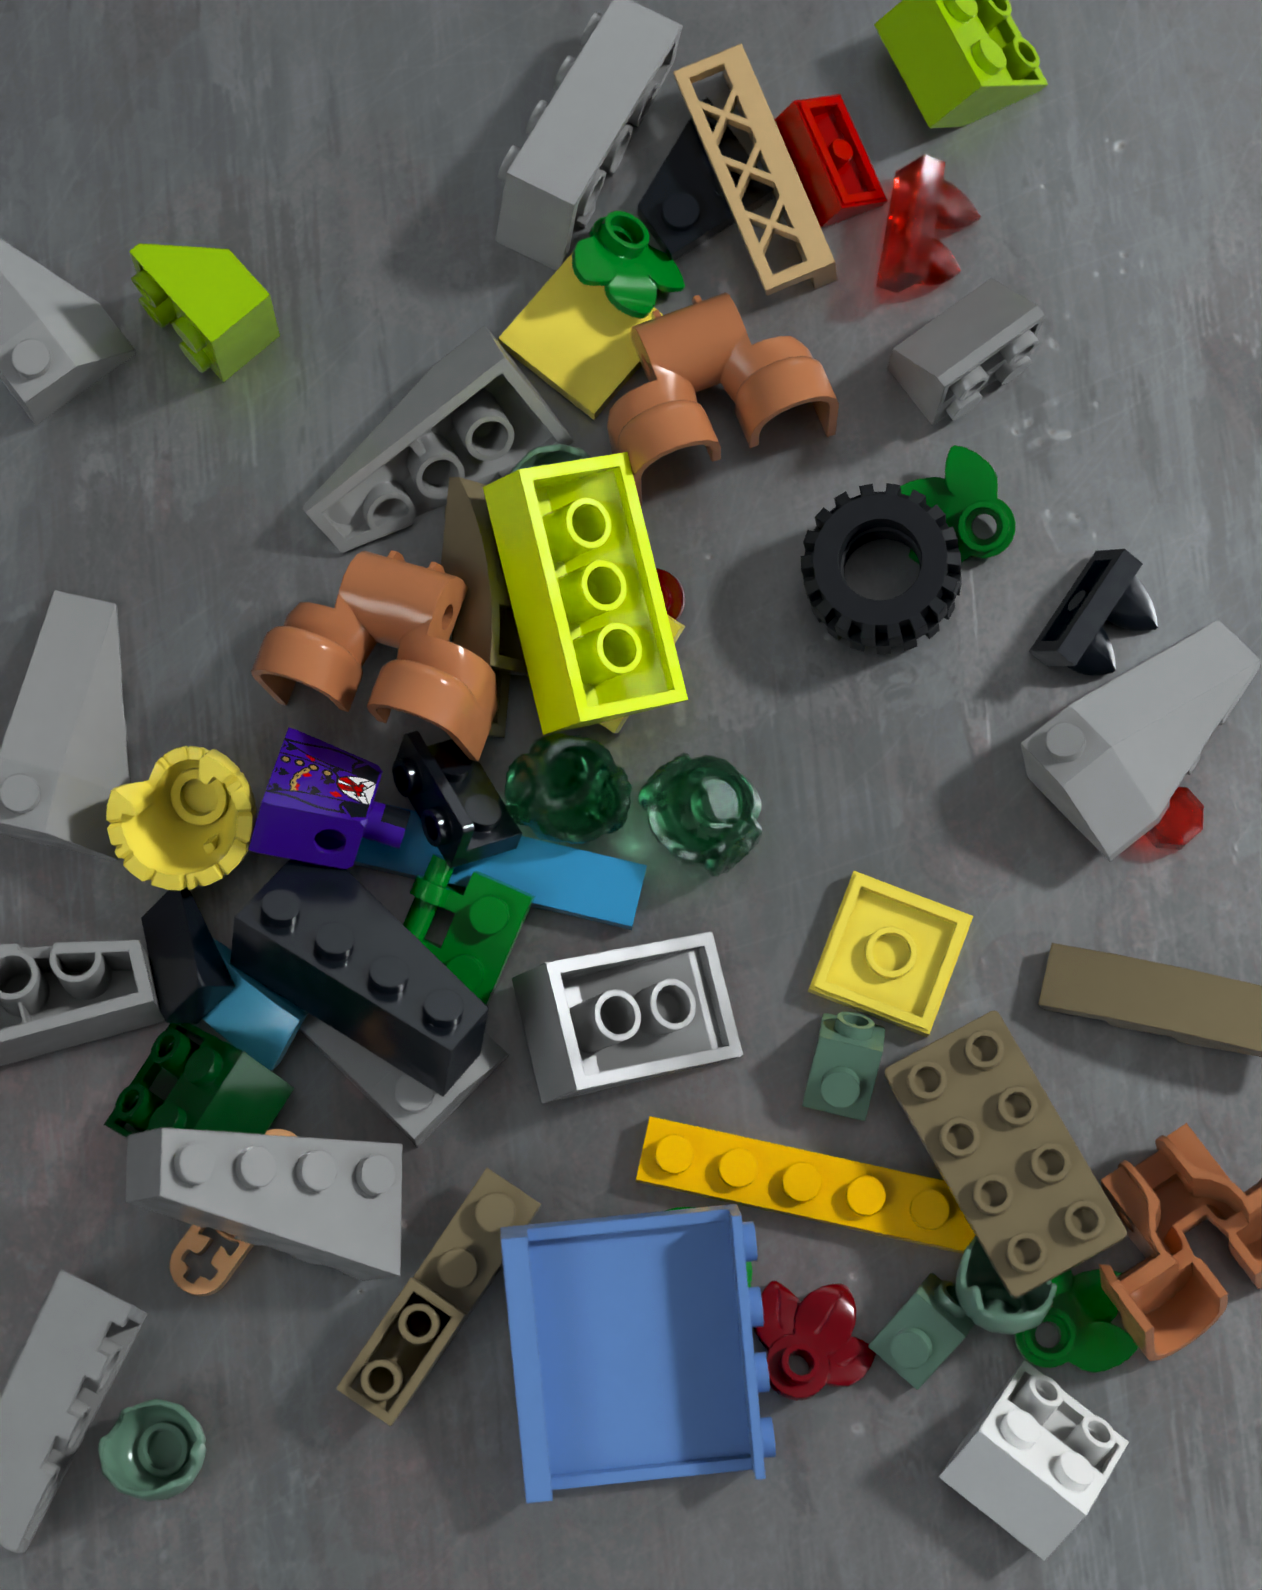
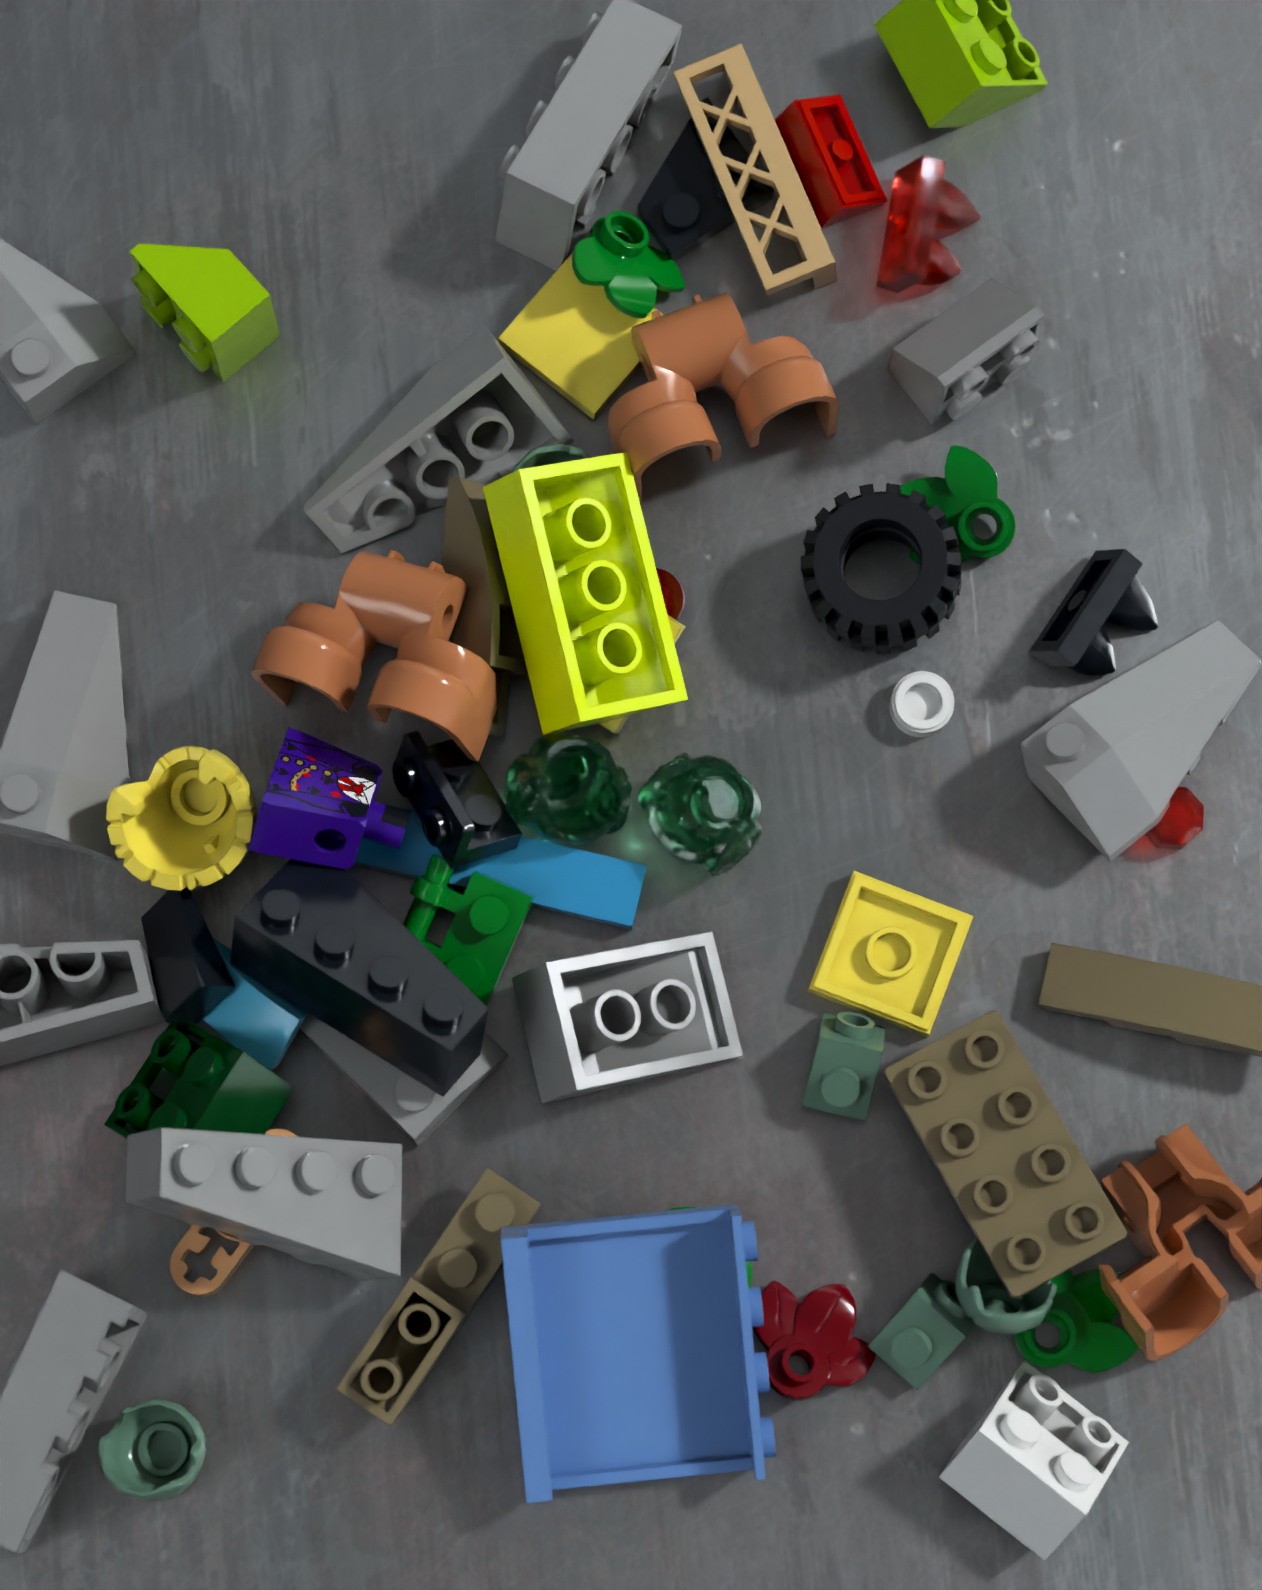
yellow plate [635,1116,975,1254] -> none
none -> white tile [889,671,955,738]

